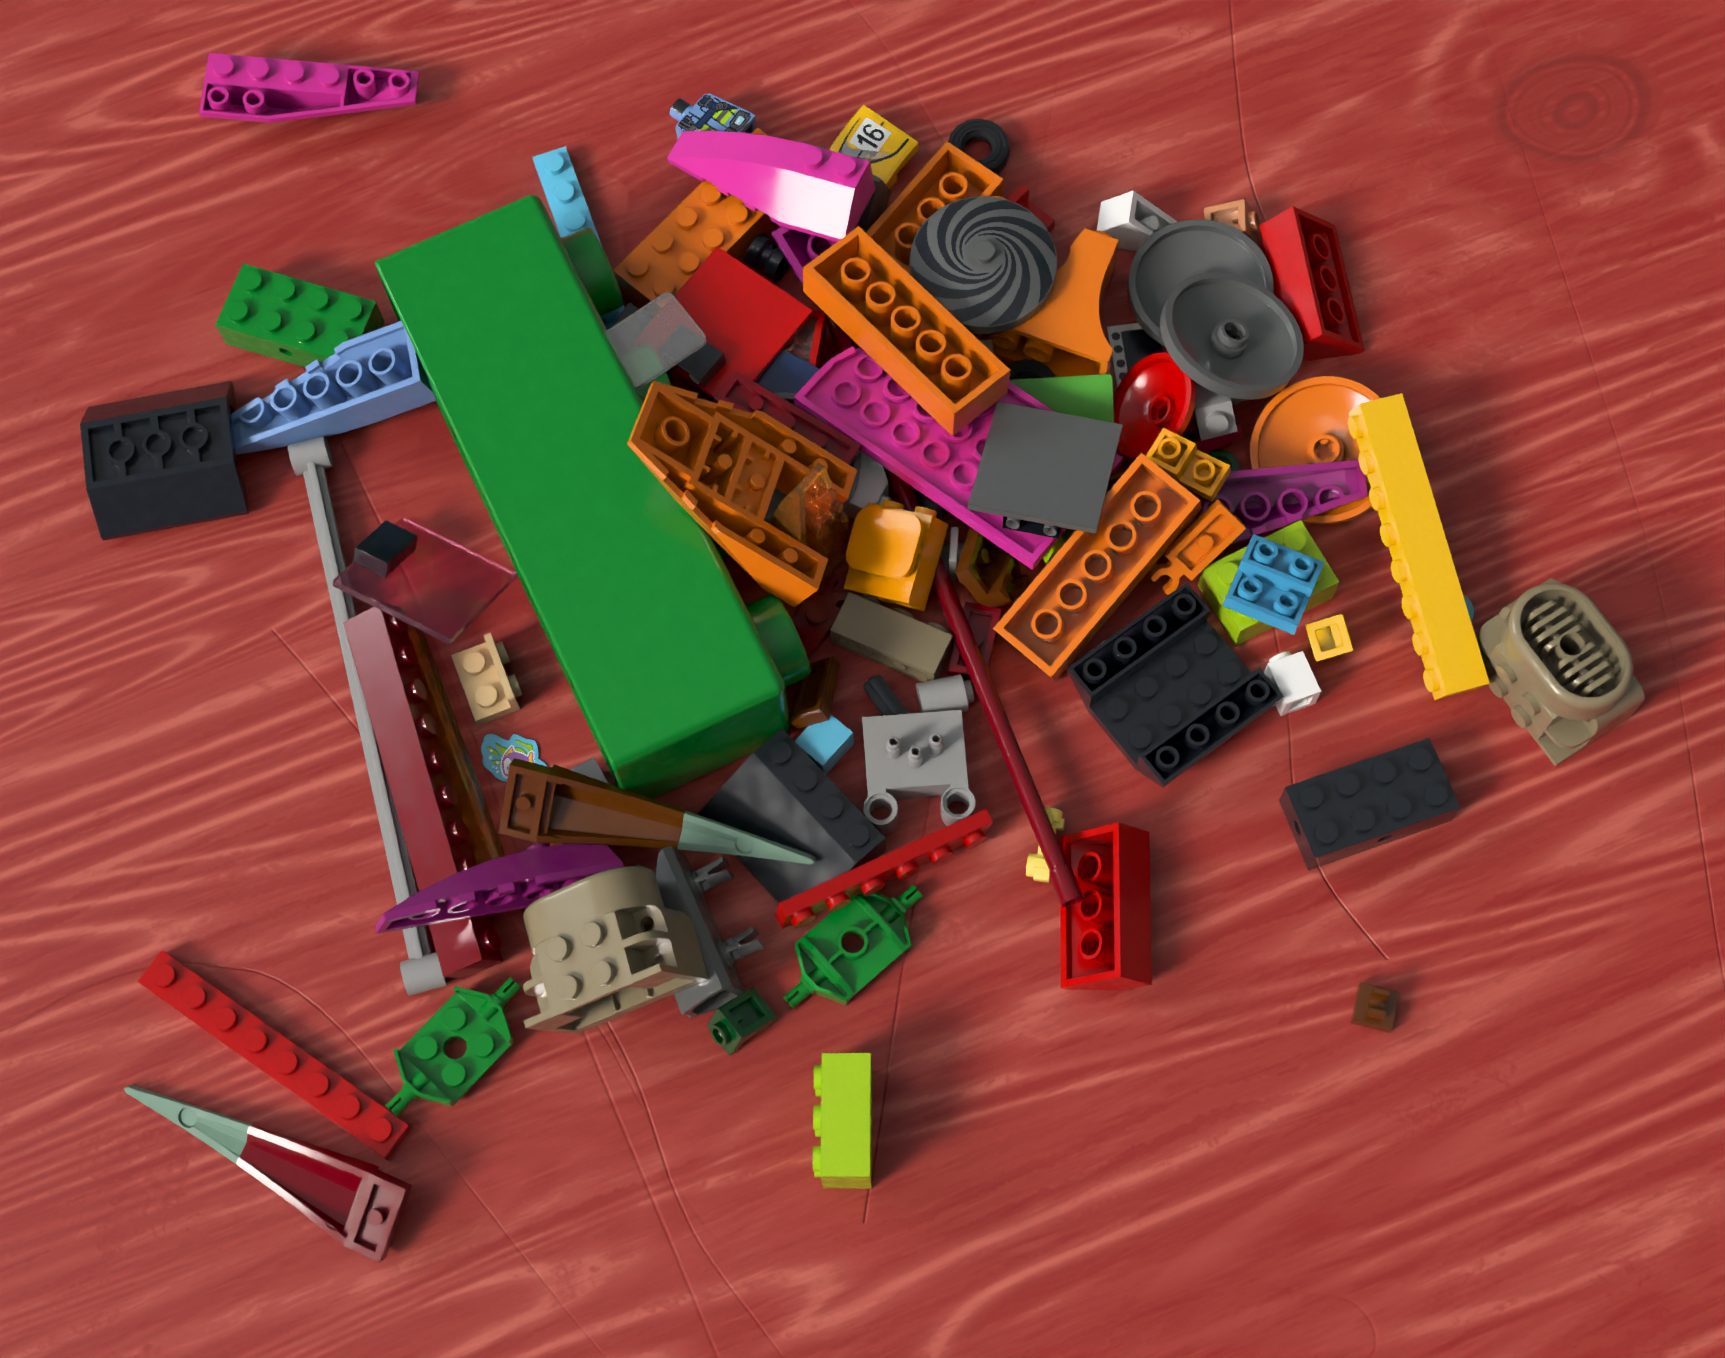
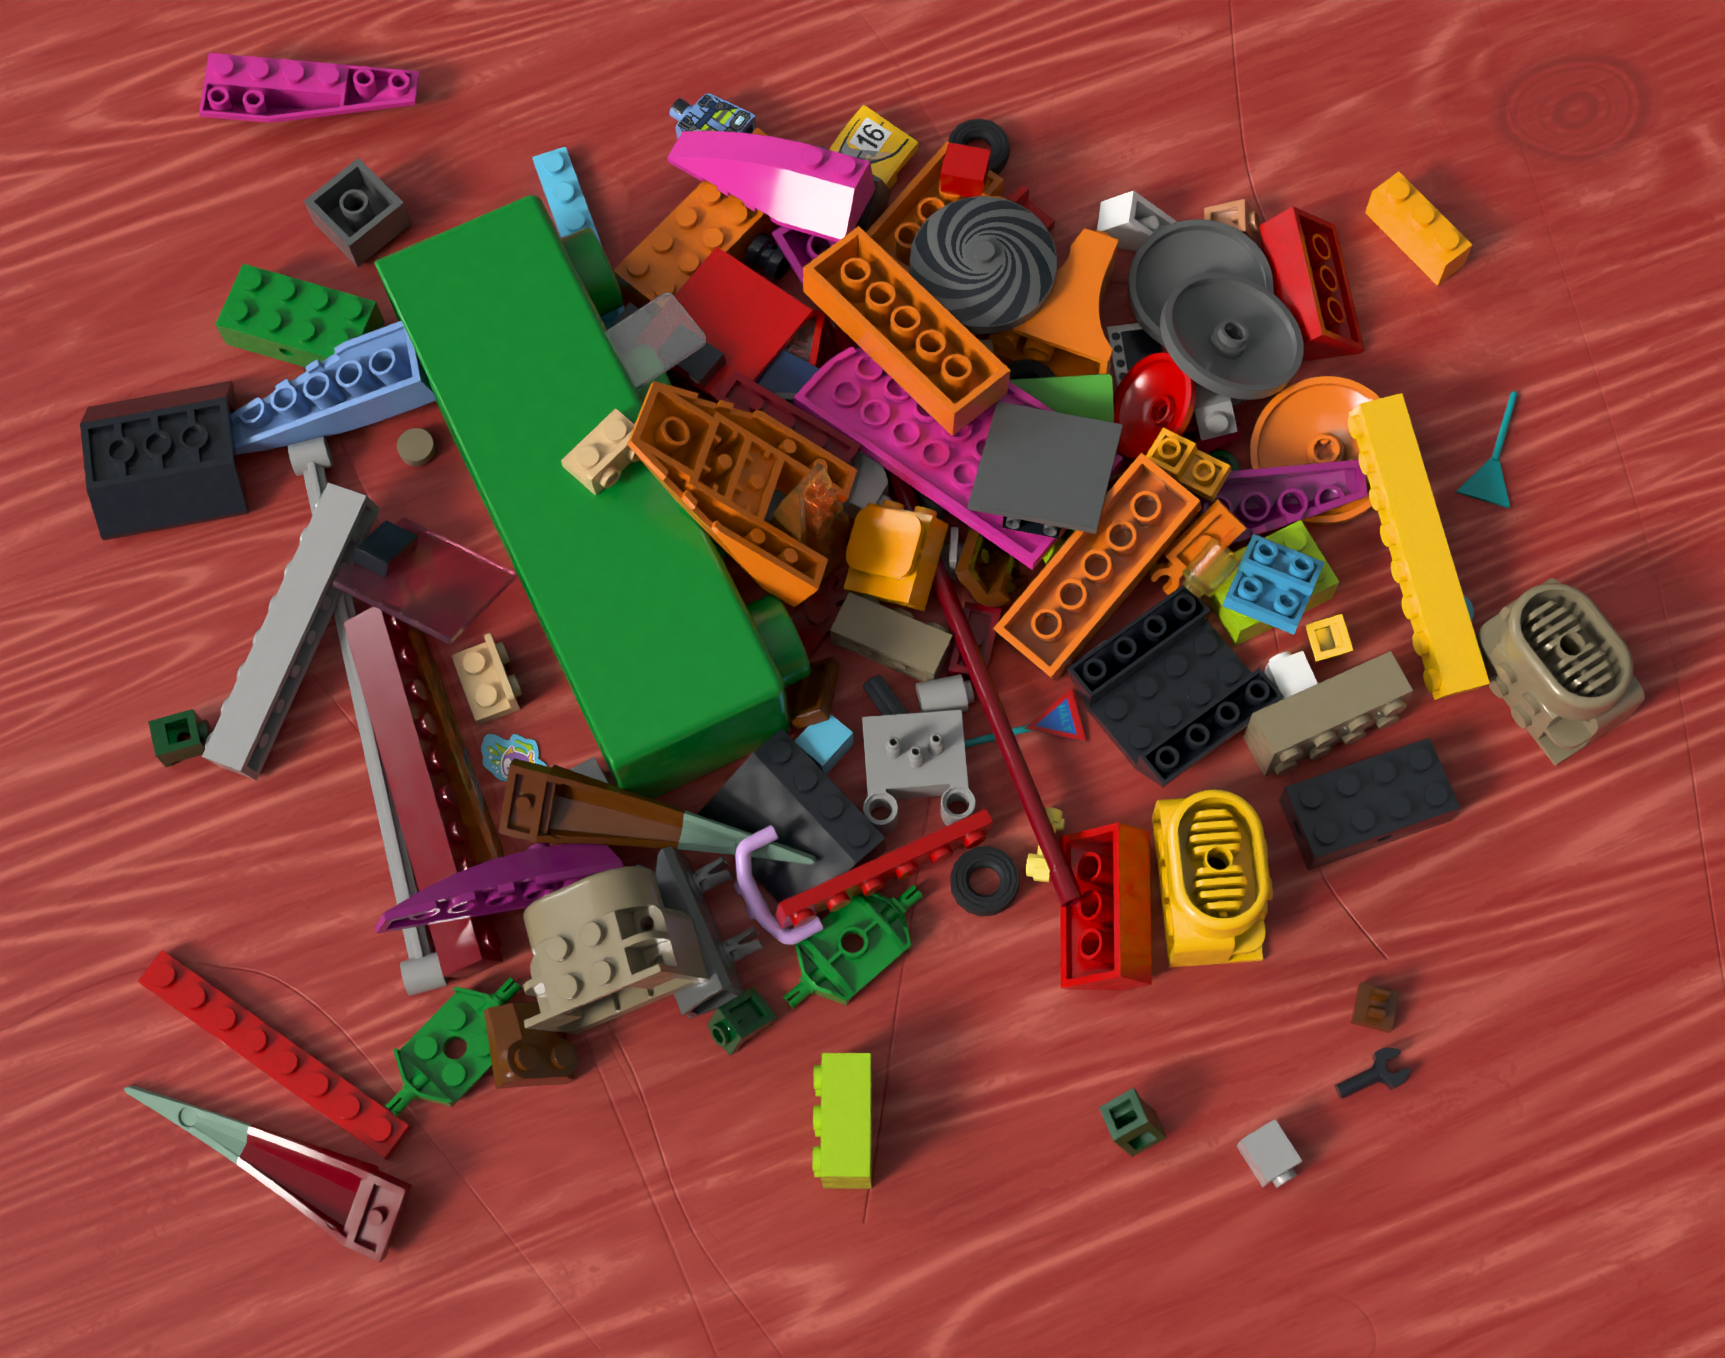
none -> dark green brick [148,709,212,768]
none -> light grey brick [202,483,381,781]
none -> dark grey brick [304,158,412,267]
none -> dark tan tile [397,428,435,467]
none -> reddish brown slope [484,1002,579,1088]
none -> tan bracket [561,408,640,495]
none -> lavender piece [733,825,824,945]
none -> red panel [940,143,991,197]
none -> black tyre [950,846,1020,917]
none -> piece [964,688,1087,748]
none -> dark green brick [1099,1088,1167,1157]
none -> yellow brick [1152,790,1273,968]
none -> clear yellow brick [1182,538,1241,598]
none -> light grey brick [1236,1119,1302,1188]
none -> dark tan brick [1243,651,1413,777]
none -> black bar [1334,1048,1410,1099]
none -> light orange brick [1365,171,1472,286]
none -> teal piece [1456,391,1518,509]

